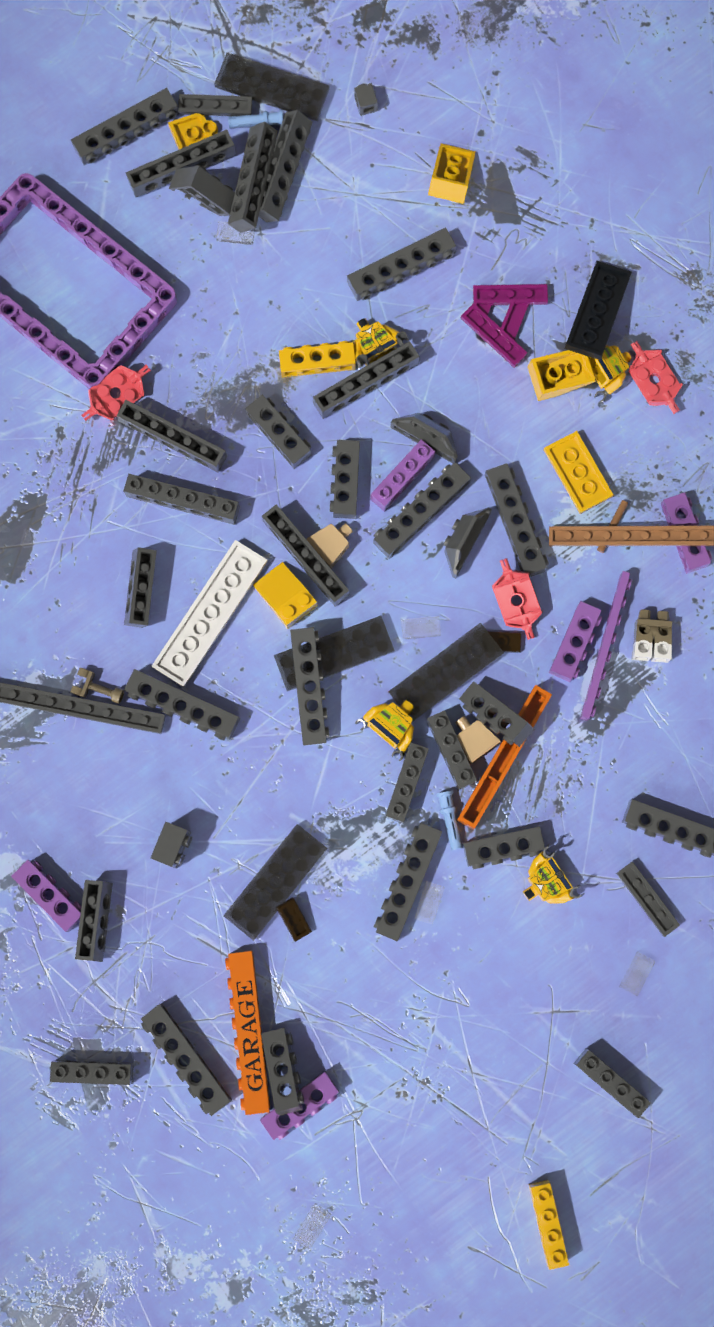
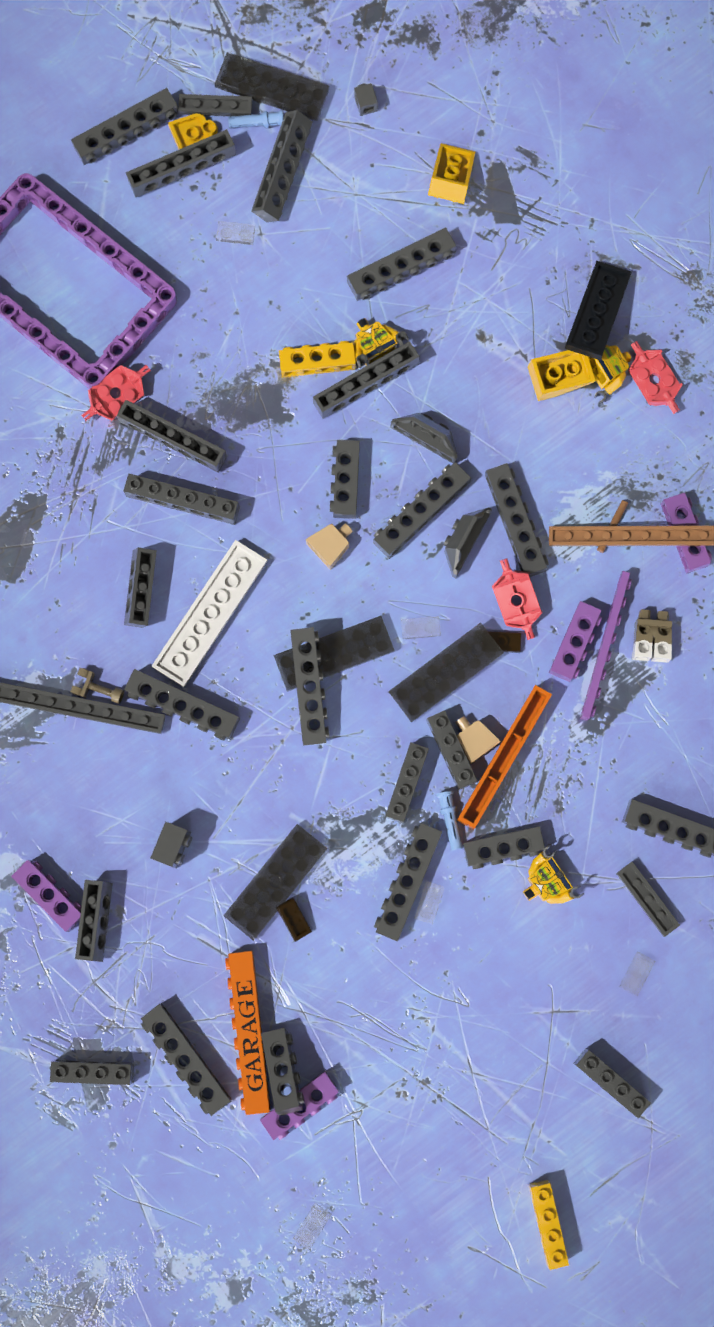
dark grey wedge [169,165,235,216] -> none
dark grey brick [228,122,278,233] -> none
dark grey brick [245,394,311,469] -> none
yellow slope [253,562,317,629] -> none
dark grey brick [262,504,349,607] -> none
yellow torso [355,700,414,761] -> none
medium lavender brick [370,440,435,512] -> none
dark grey brick [459,681,534,747] -> none
magenta plate [461,284,548,368] -> none
yellow plate [543,431,614,514] -> none

